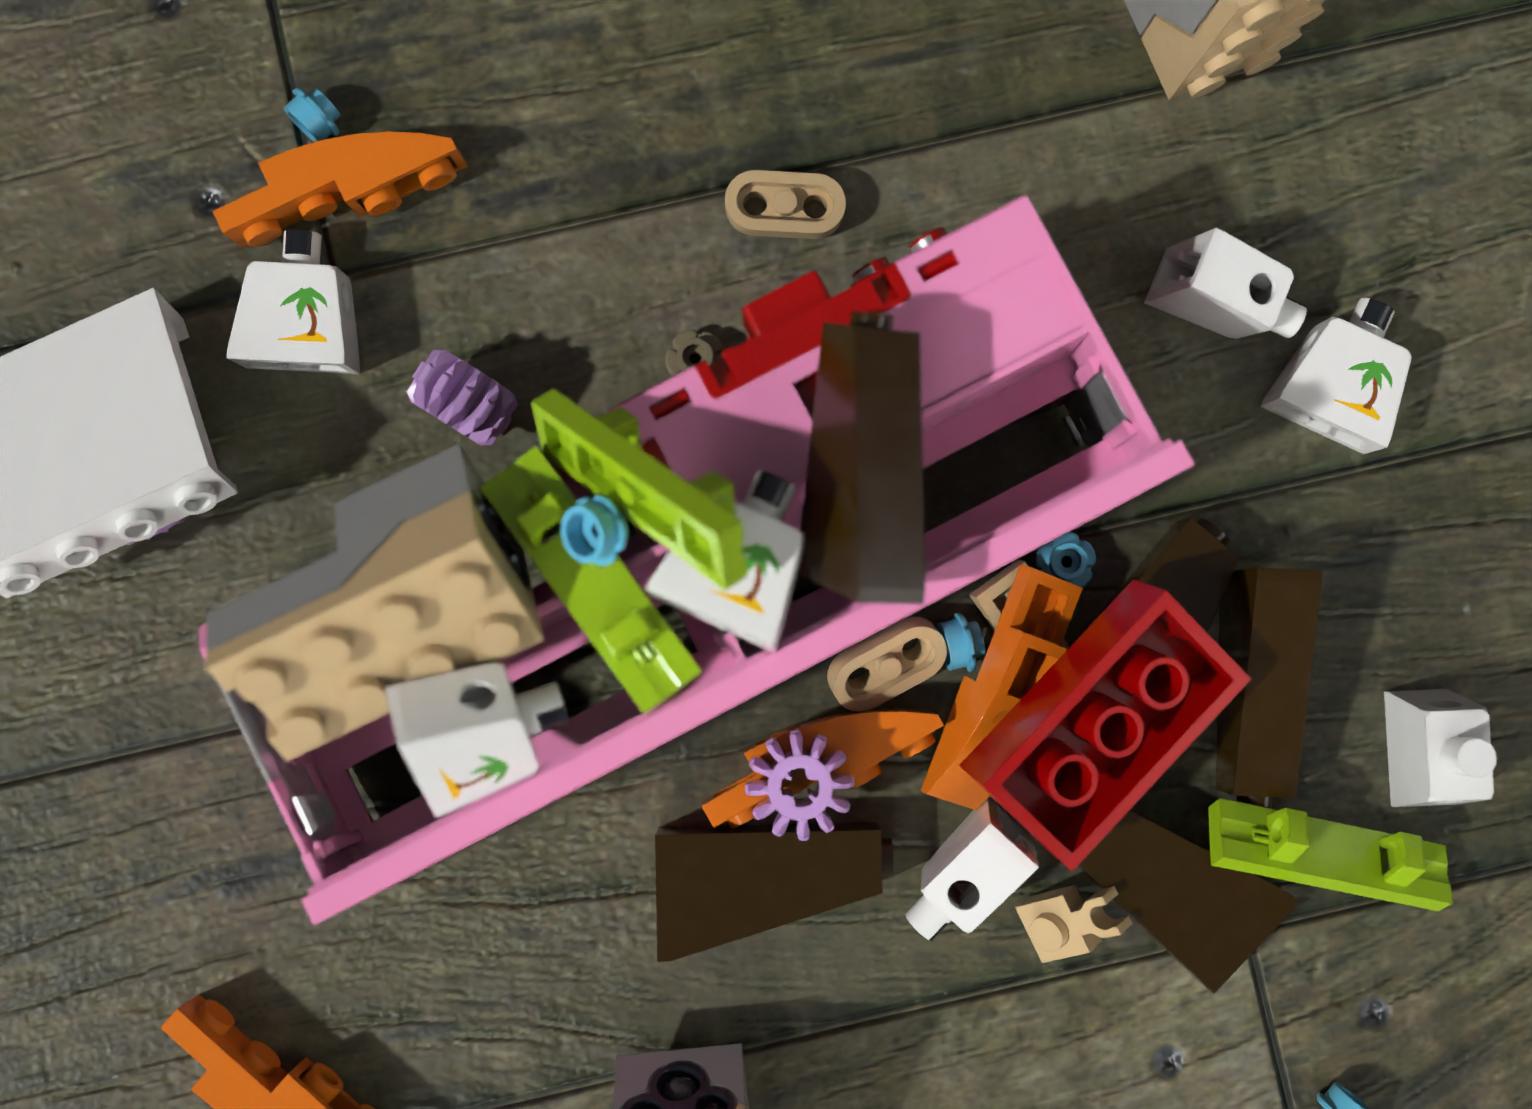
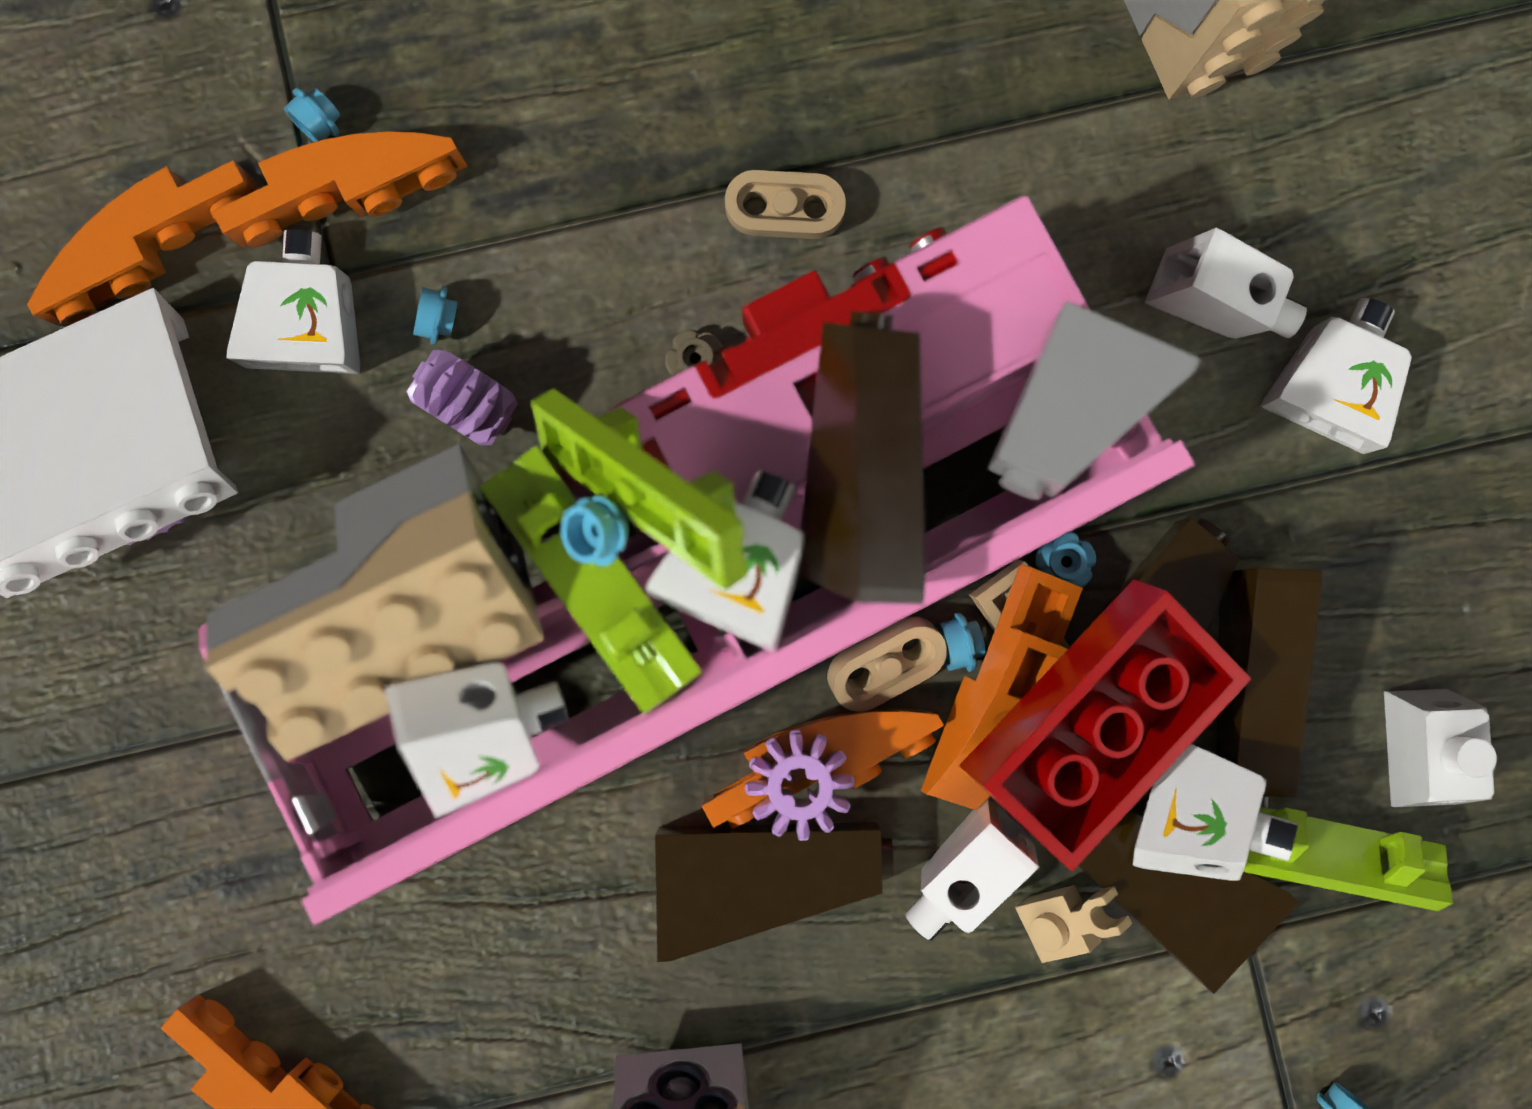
none -> orange slope [27,160,258,327]
none -> medium azure plate [413,286,458,345]
none -> light grey slope [988,301,1200,500]
none -> white torso [1133,744,1298,881]

